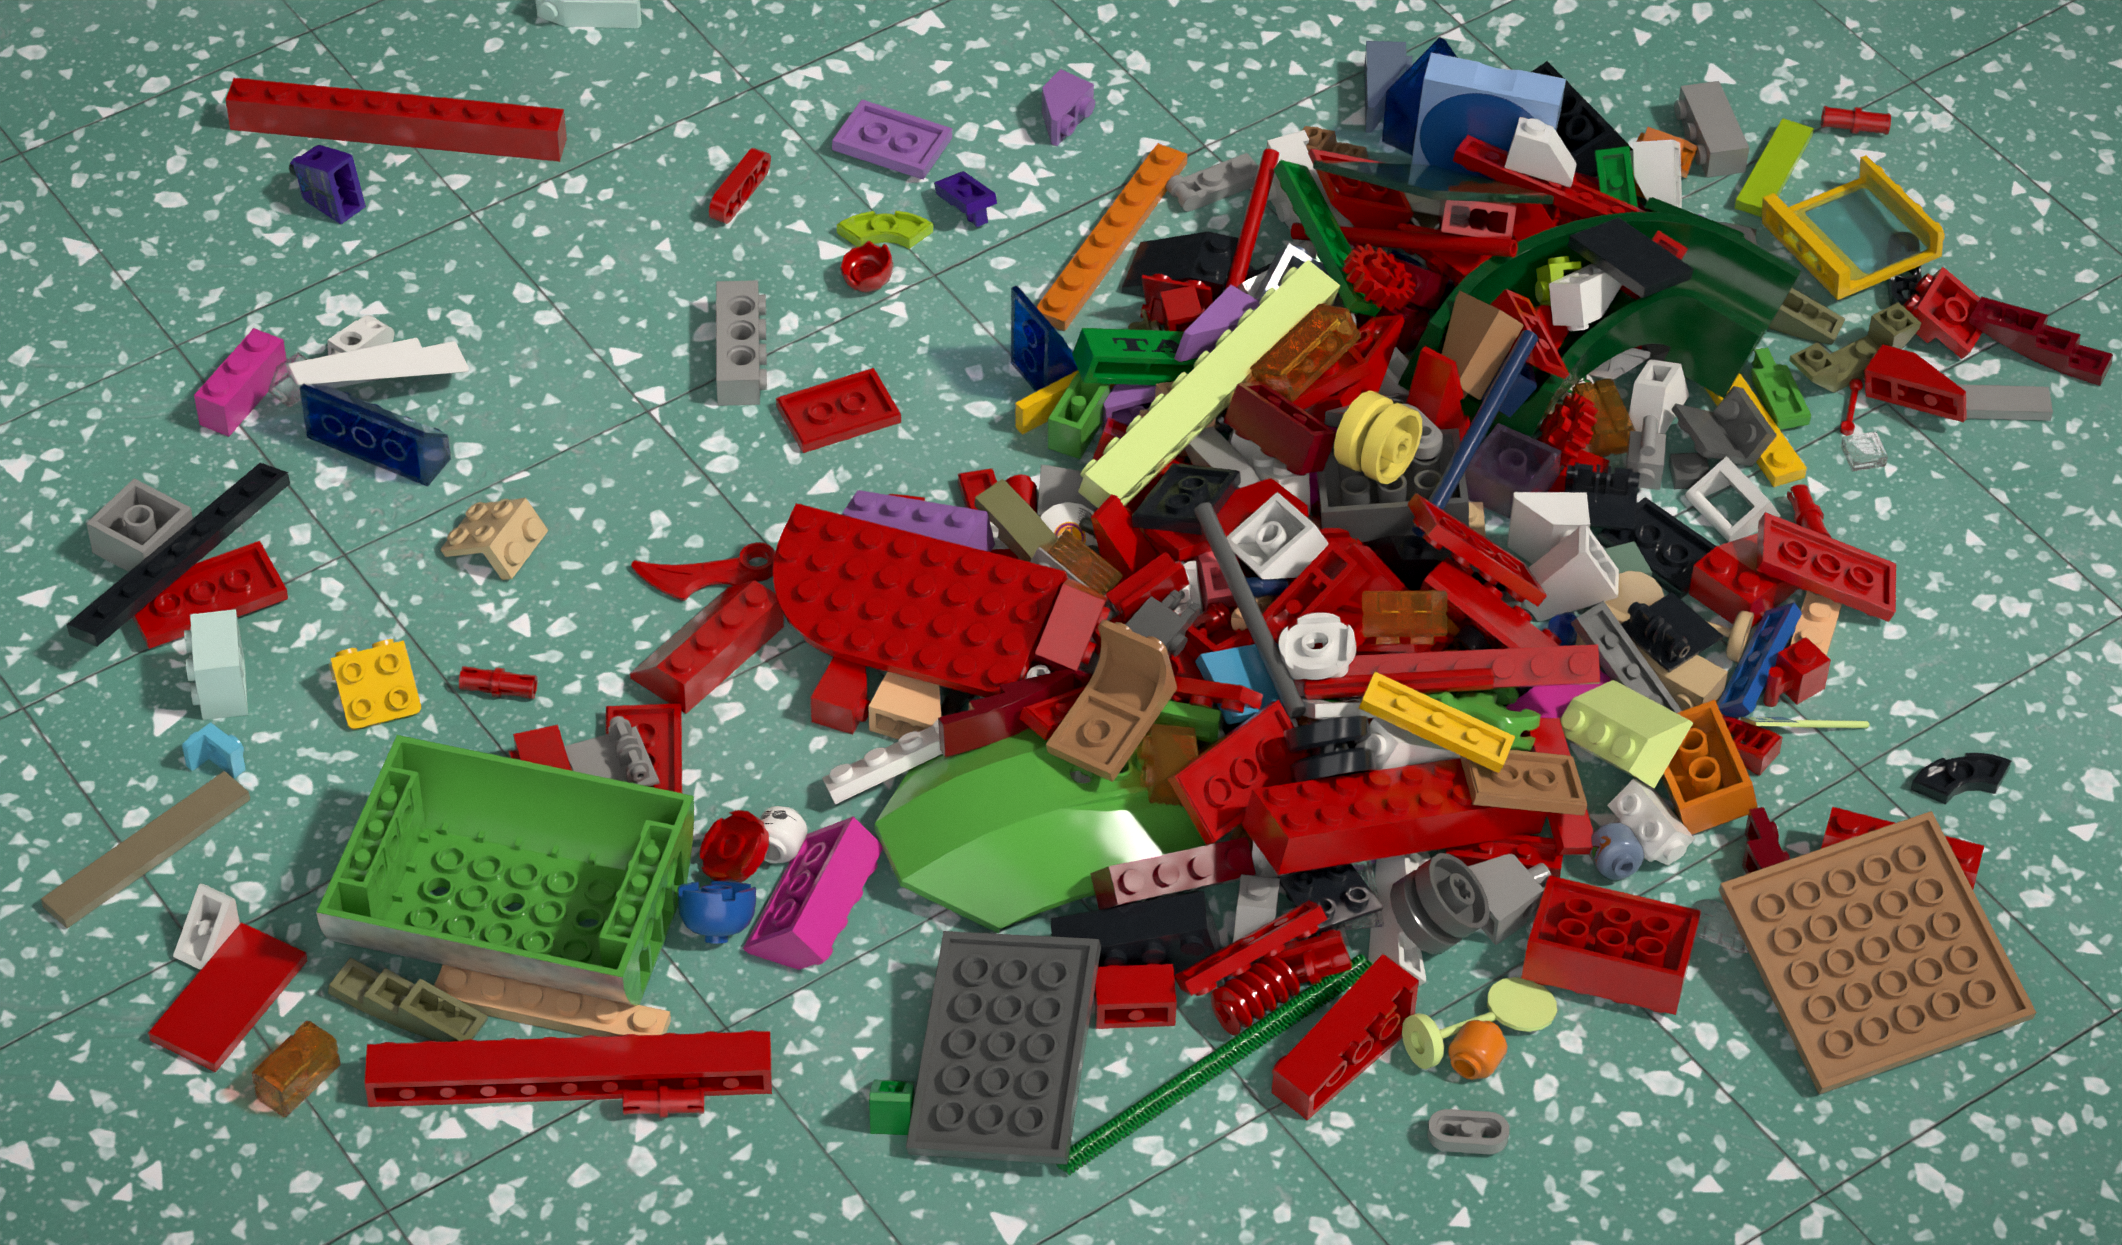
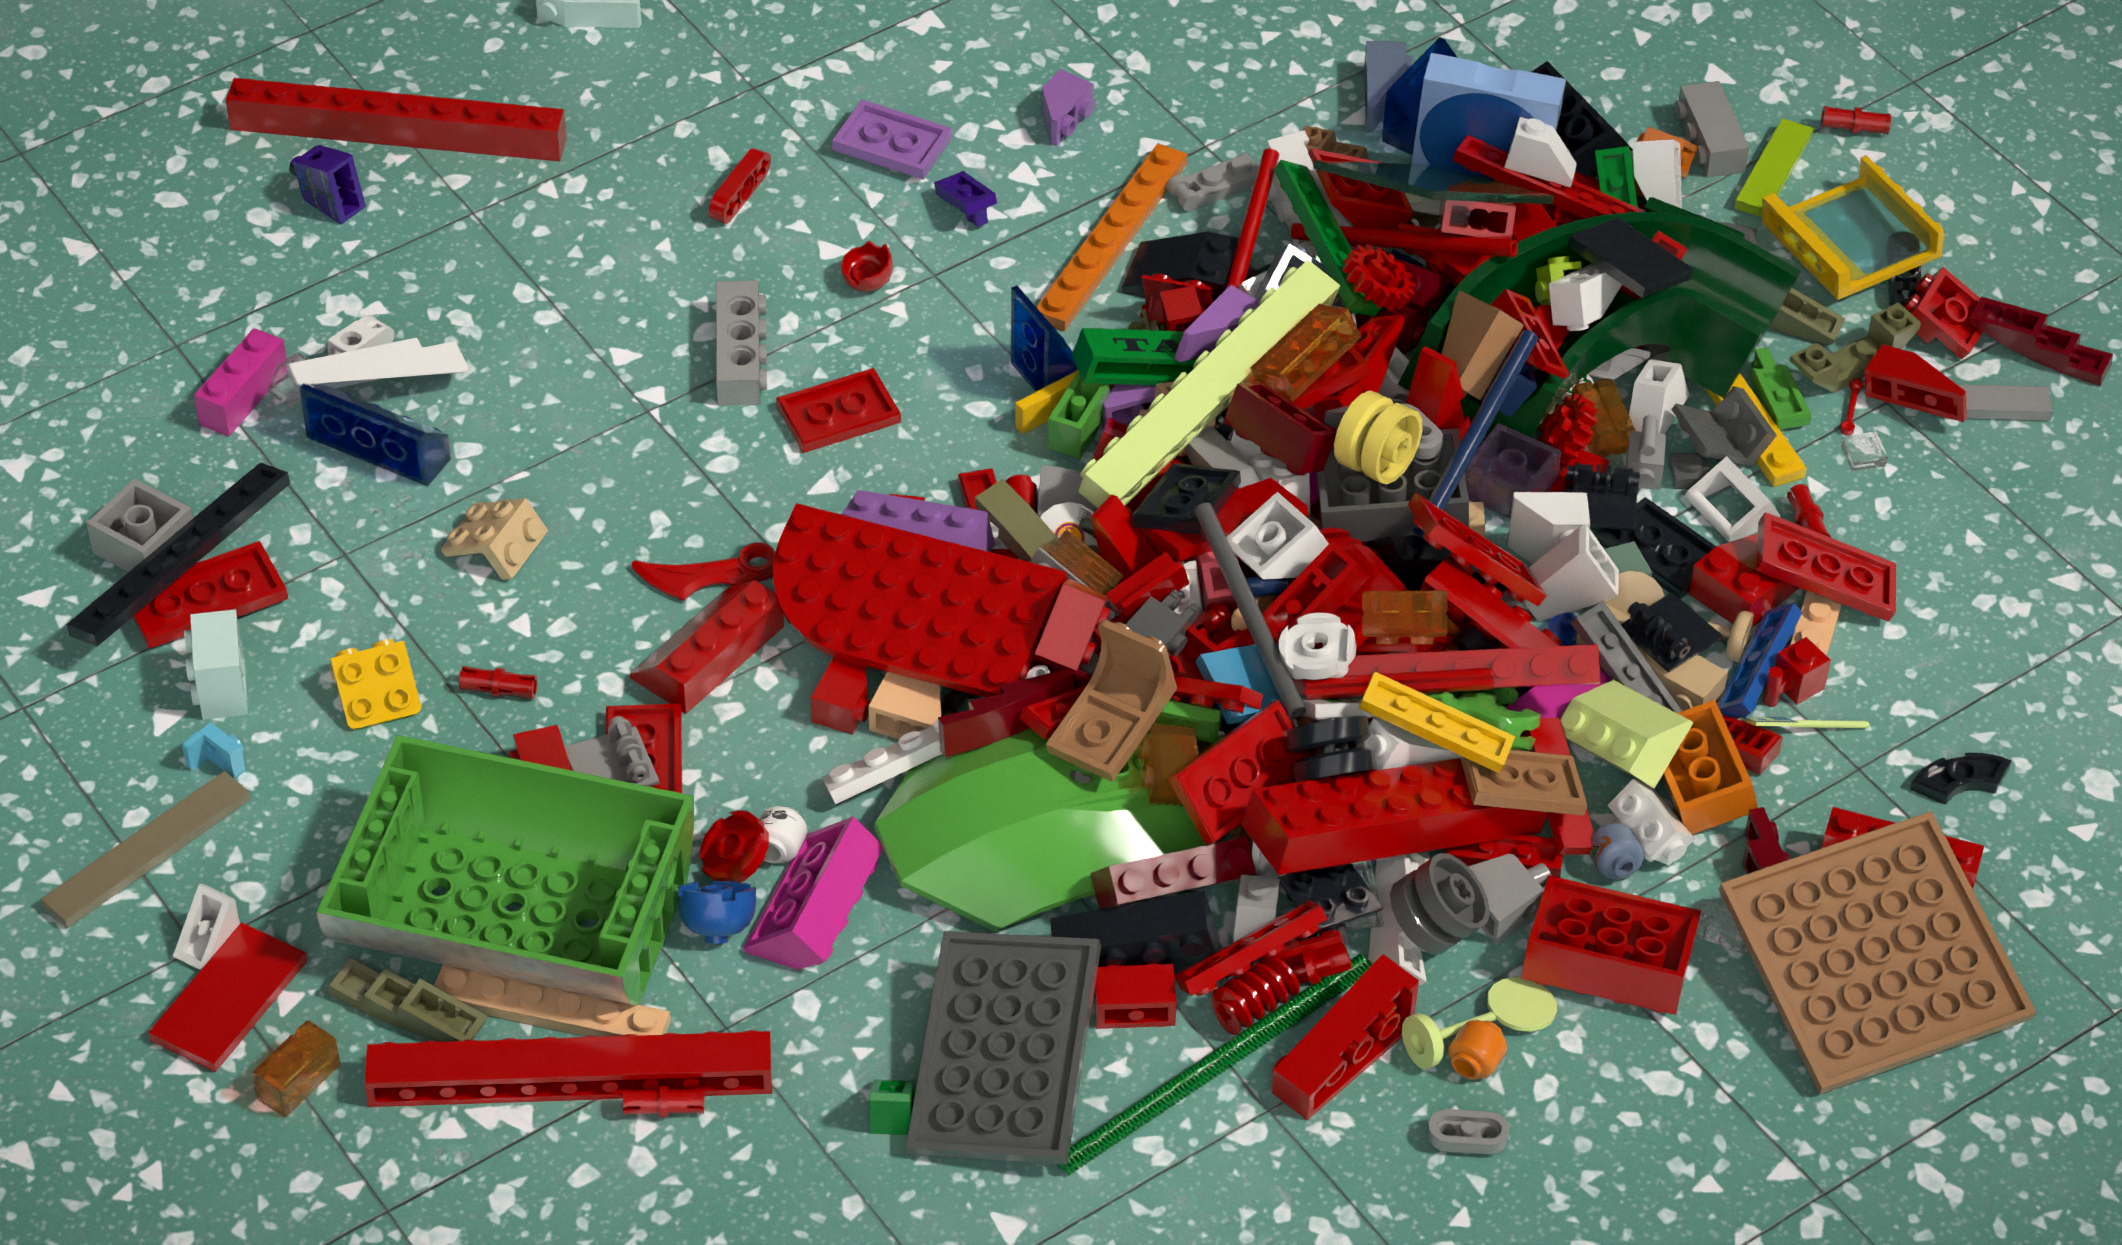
lime tile [837,211,933,249] -> none

